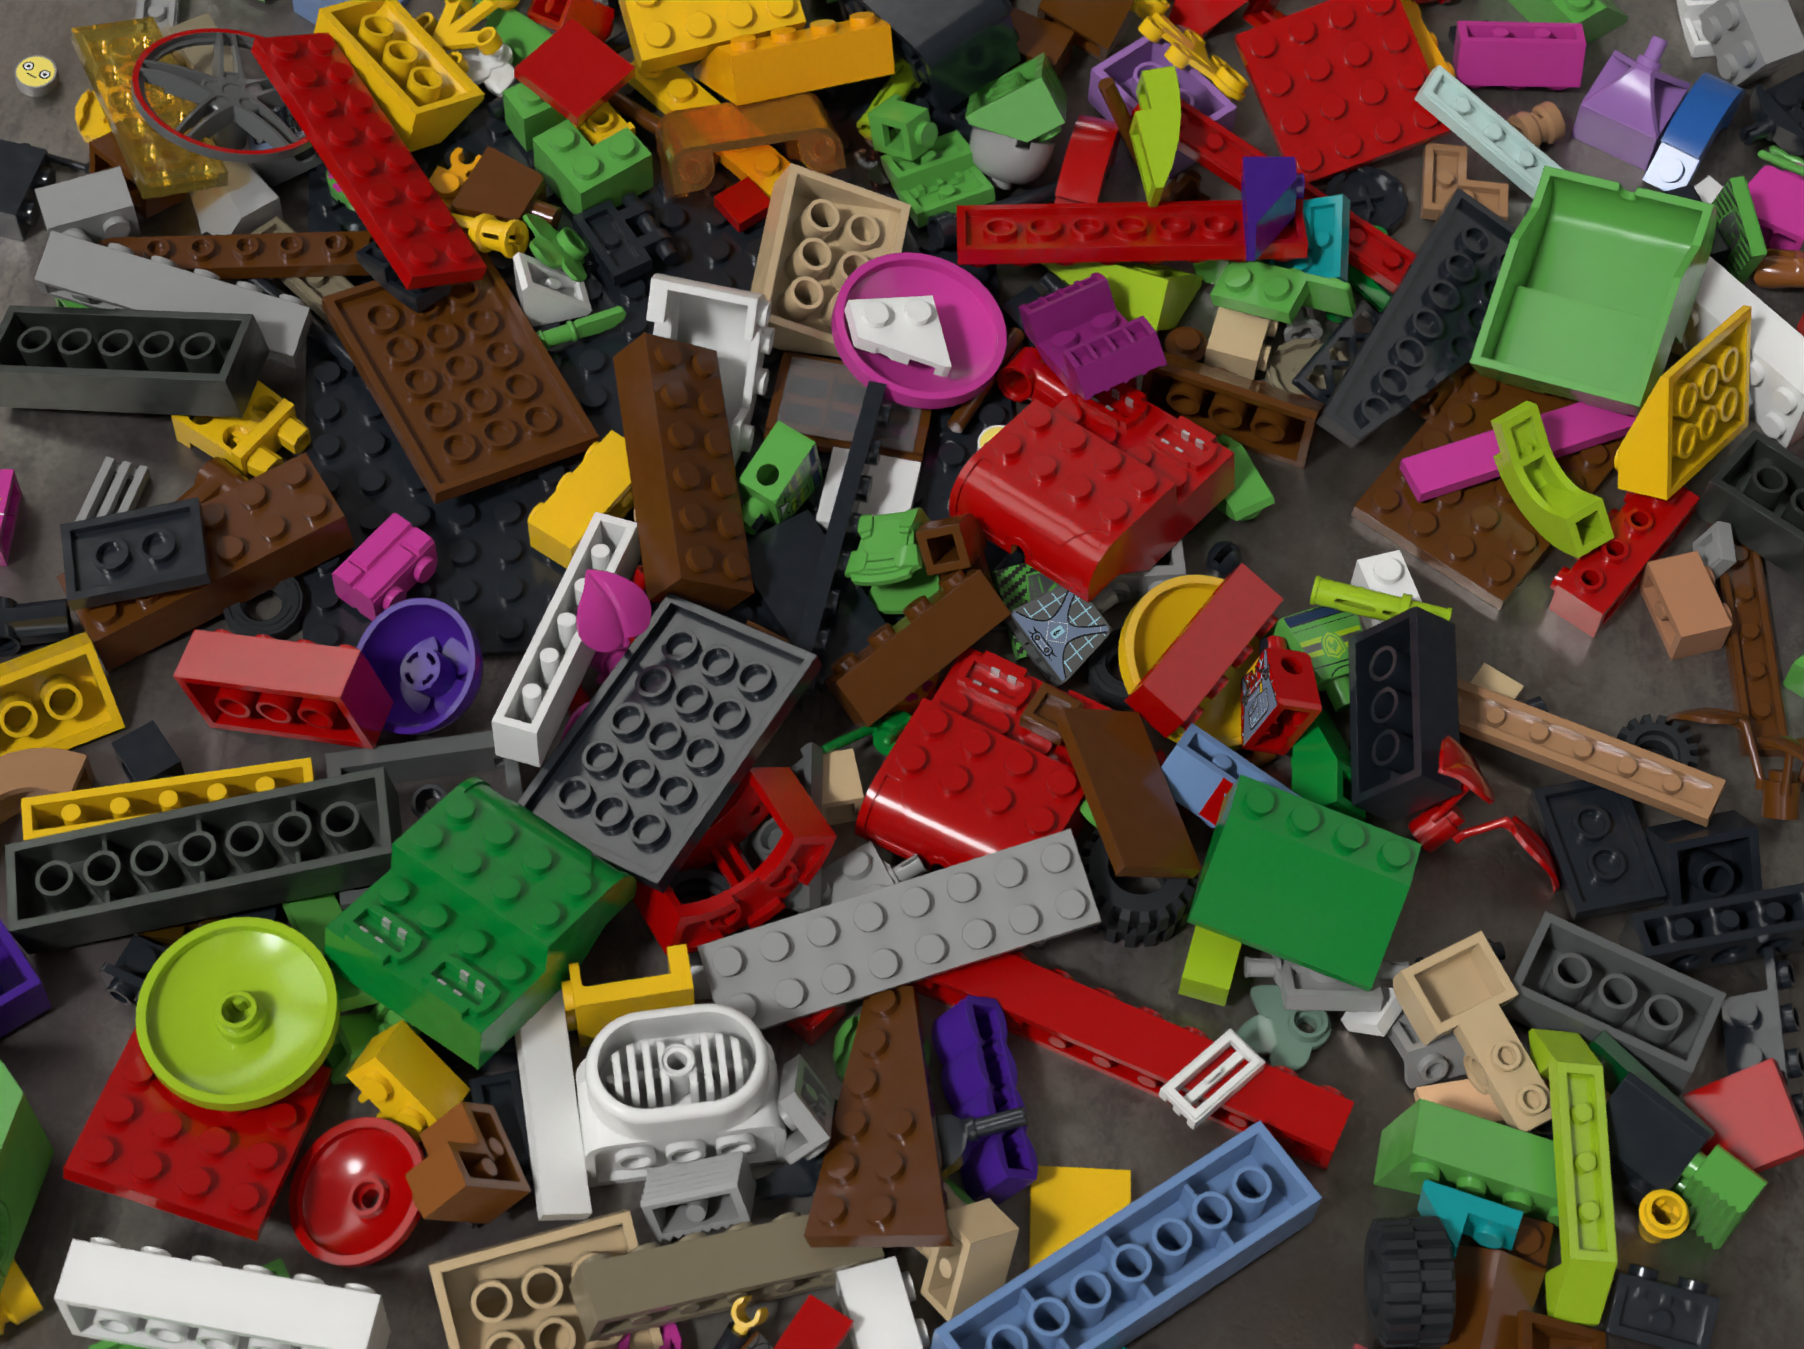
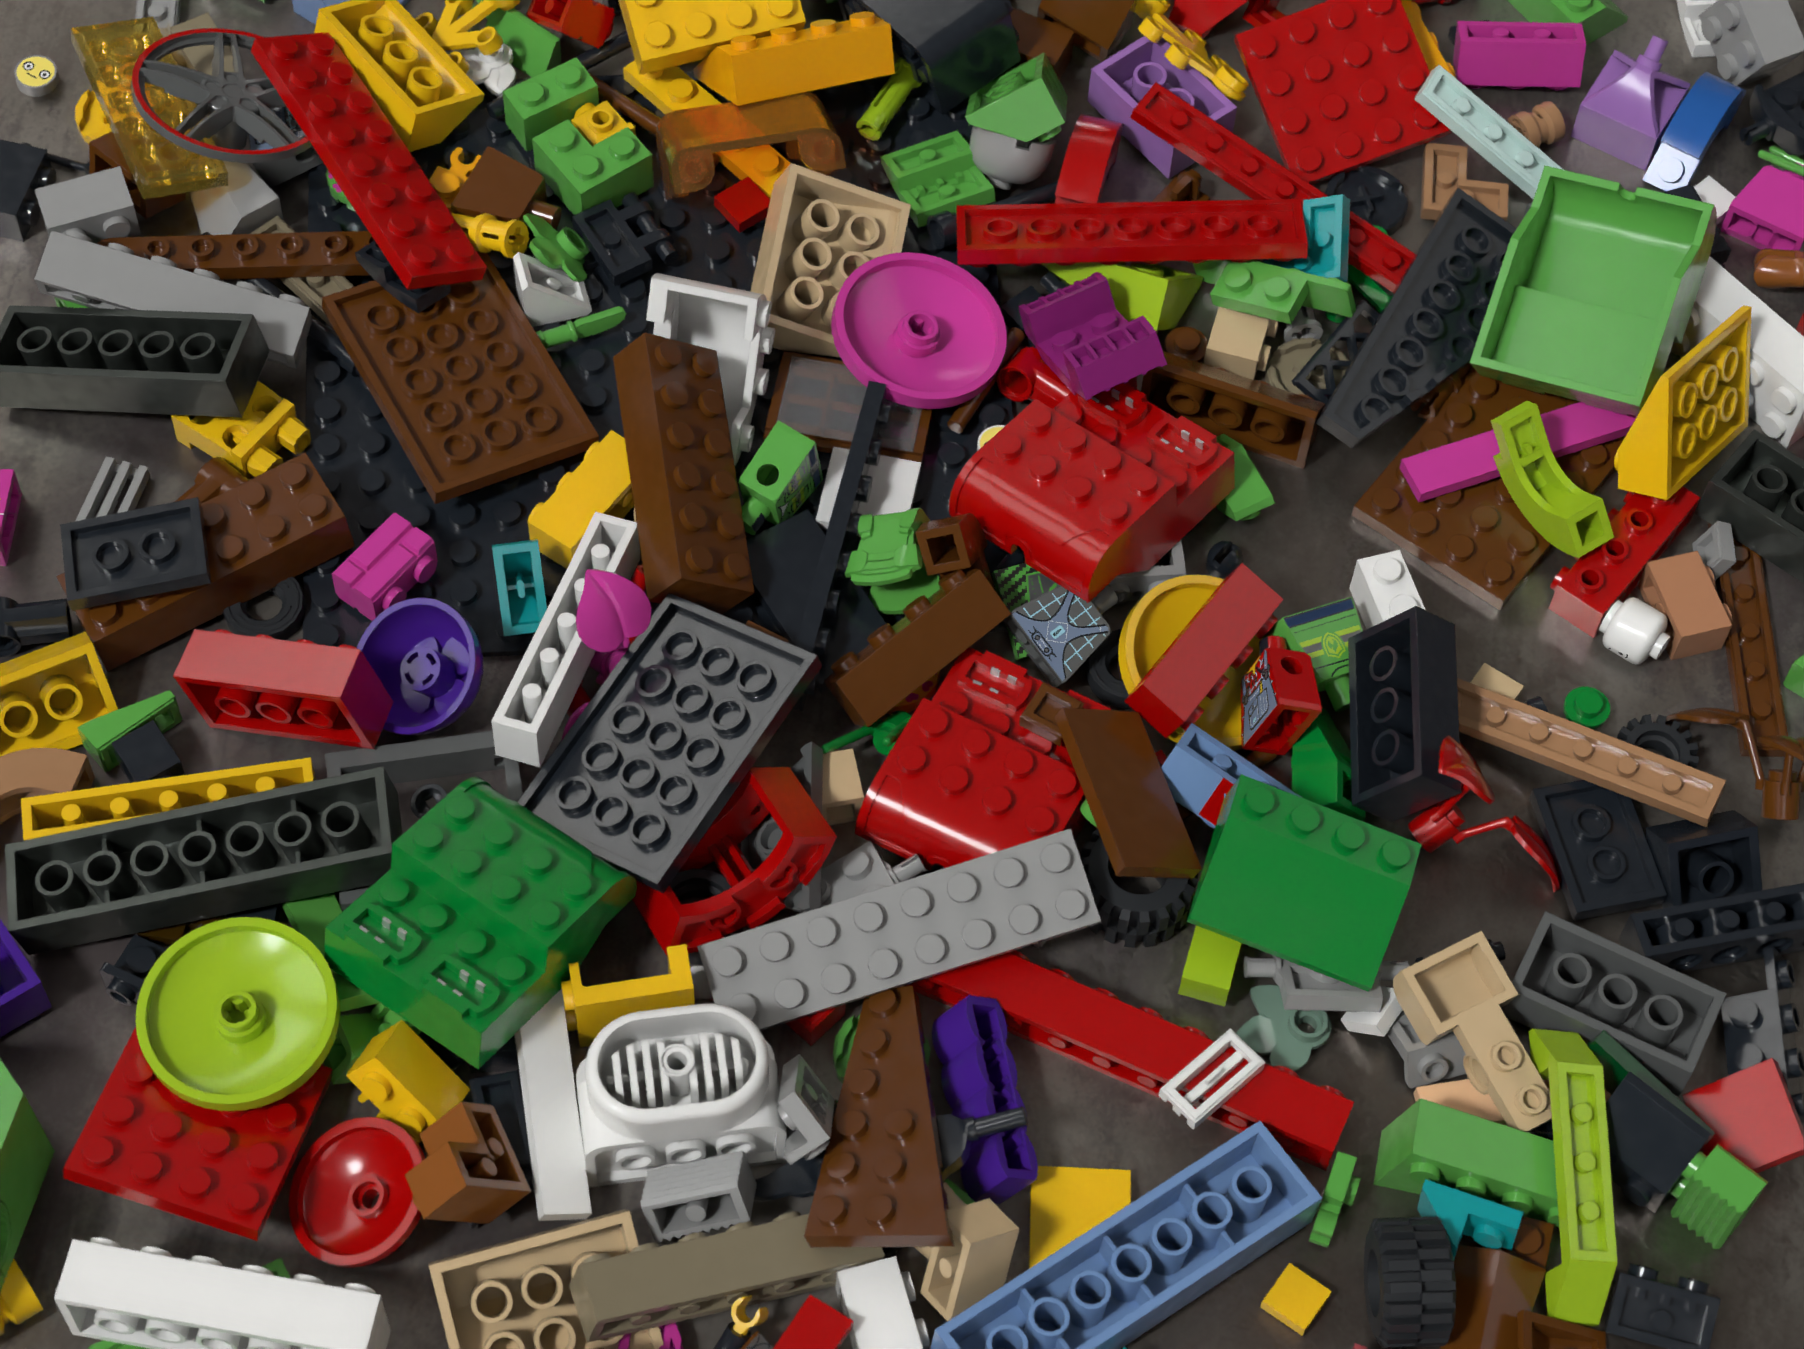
red tile [514,18,635,127] -> none
white wing [845,295,952,377] -> none
bright green brick [868,94,938,161] -> none
reddish brown bar [1098,77,1140,172] -> none
lime slope [1129,66,1181,208] -> none
dark purple slope [1241,157,1305,261] -> none
lime pin [1309,575,1453,622] -> none
yellow cone [1638,1189,1690,1243] -> none
bright green tile [1711,176,1768,284] -> none
none -> bright green slope [77,690,183,772]
none -> teal slope [492,539,547,636]
none -> yellow tile [1260,1263,1332,1336]
none -> bright green plate [1309,1151,1361,1248]
none -> green plate [1563,686,1610,730]
none -> white head [1599,597,1671,665]

